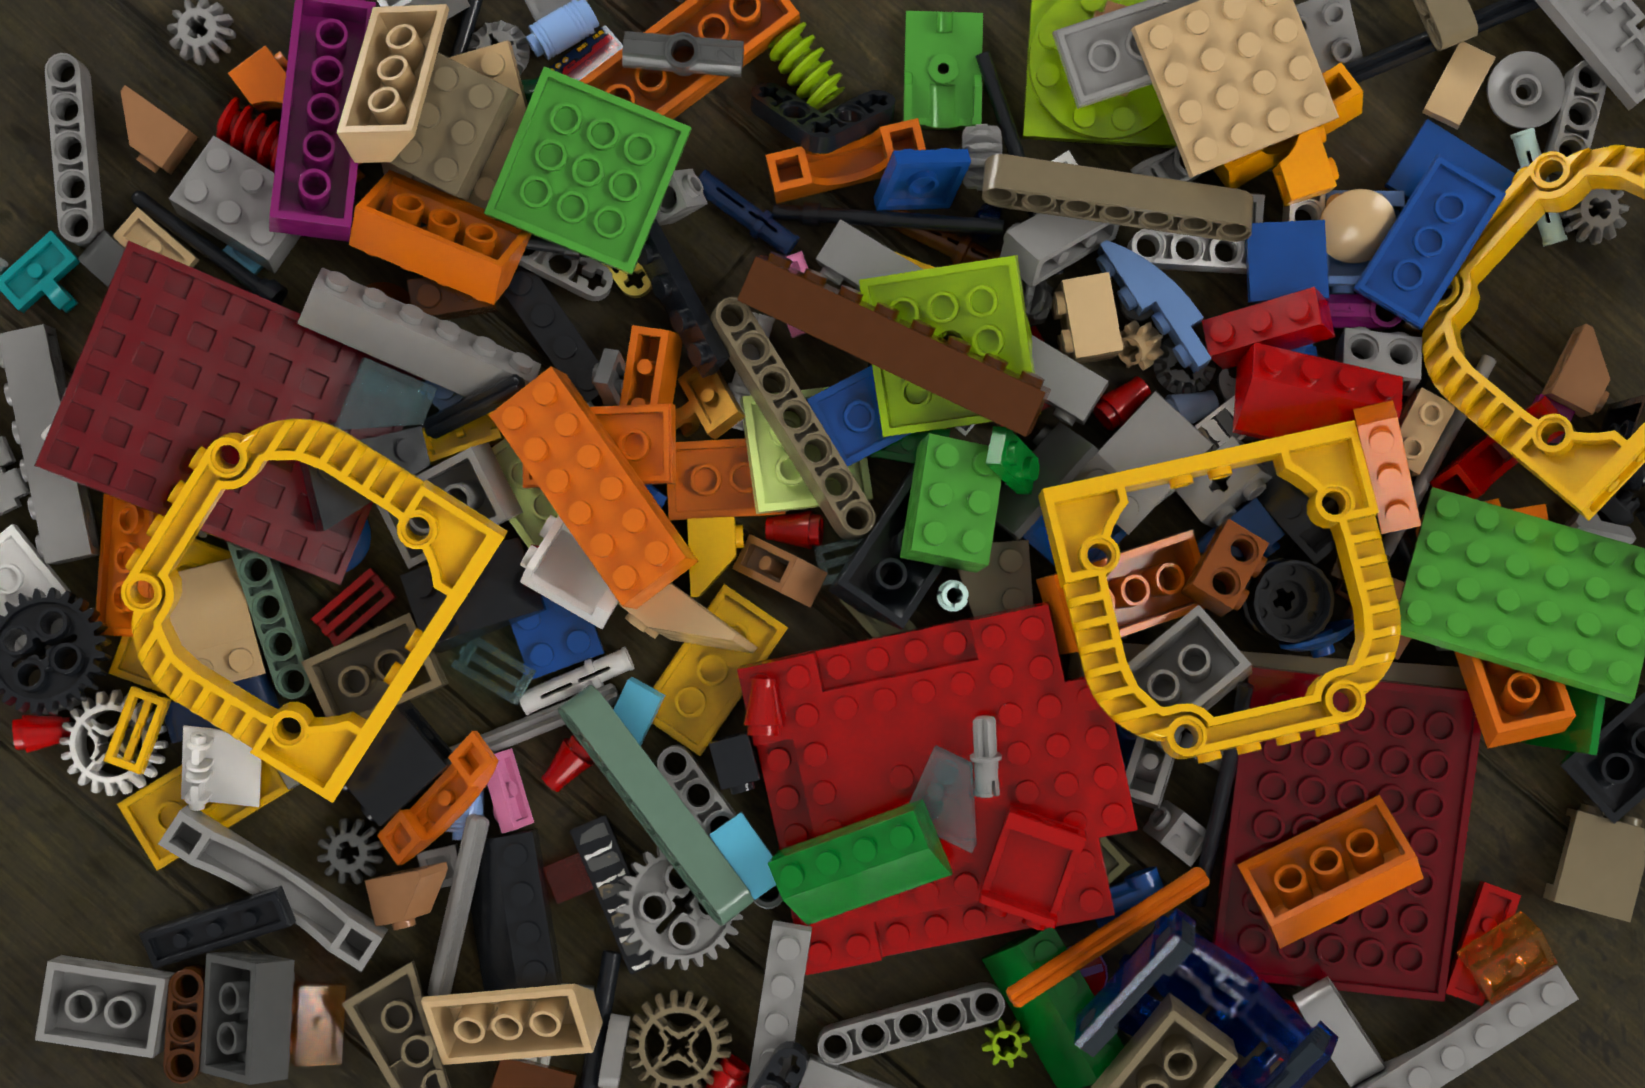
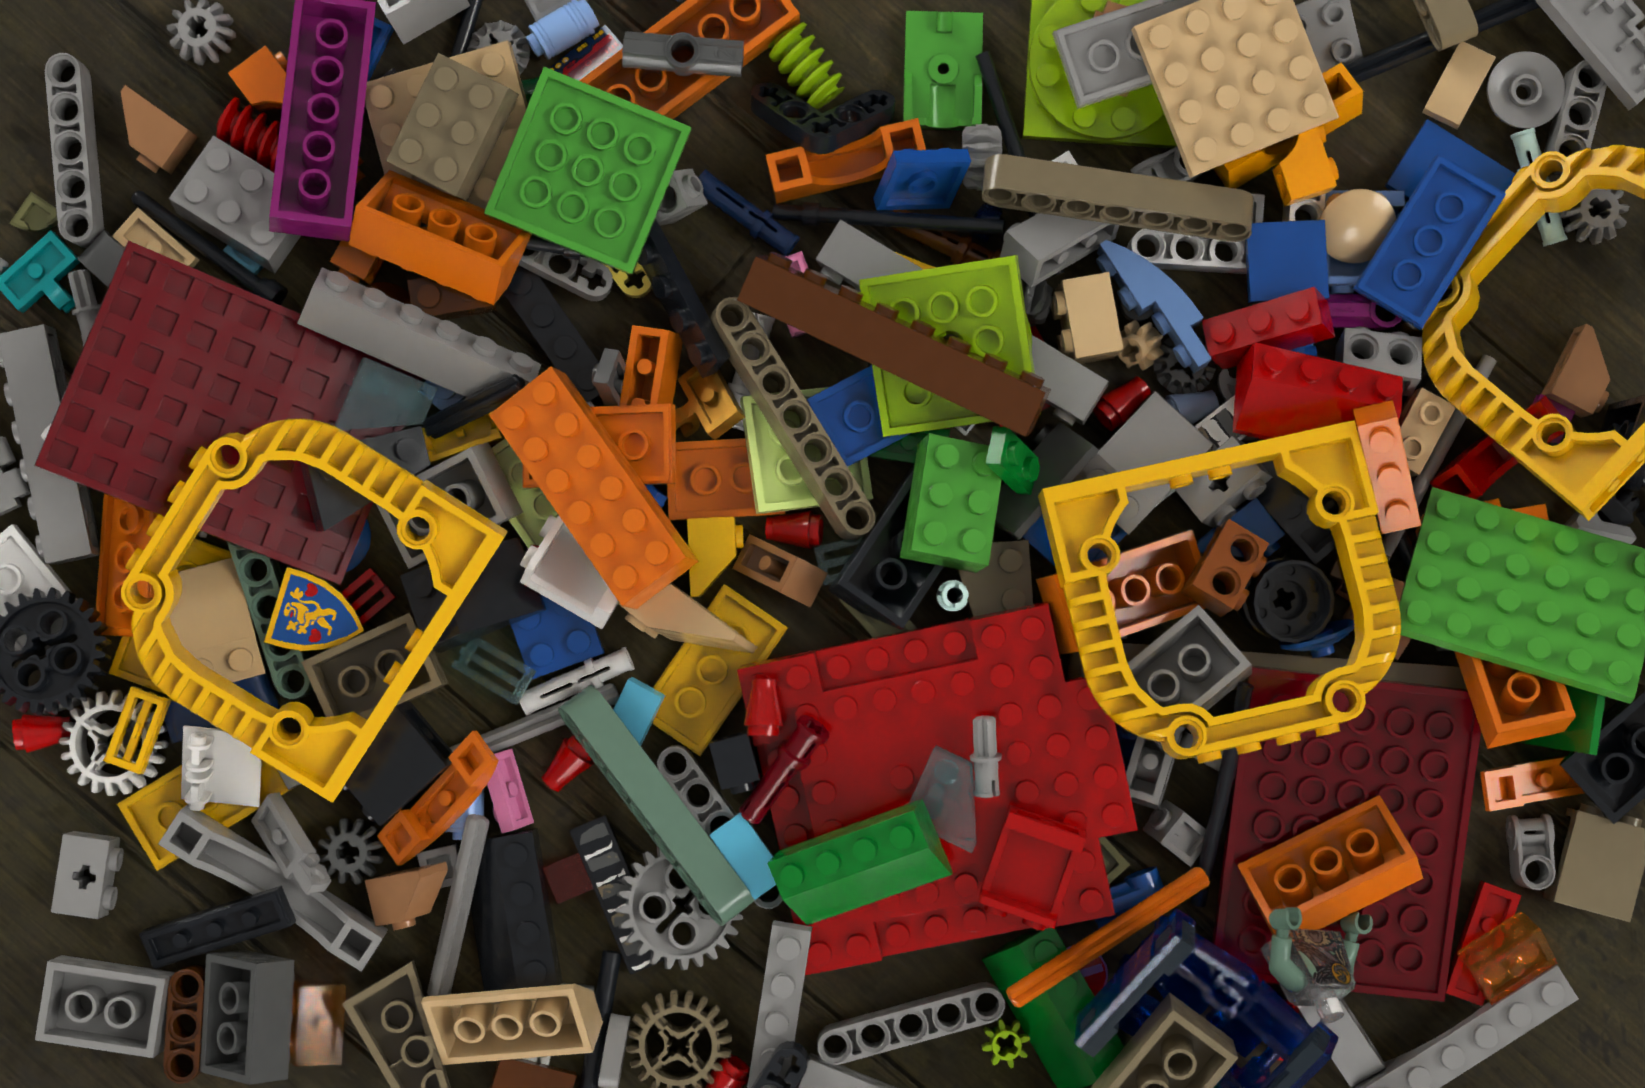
tan slope [337,4,449,163] -> none
none -> olive tile [9,192,58,232]
none -> light grey brick [51,831,124,919]
none -> light grey axle [68,269,101,347]
none -> light grey hinge [251,792,331,895]
none -> shield [264,567,364,651]
none -> orange brick [330,220,385,285]
none -> dark red pin [739,715,830,824]
none -> torso [1261,907,1373,1024]
none -> orange slope [1480,756,1585,811]
none -> light grey piece [1506,814,1556,890]

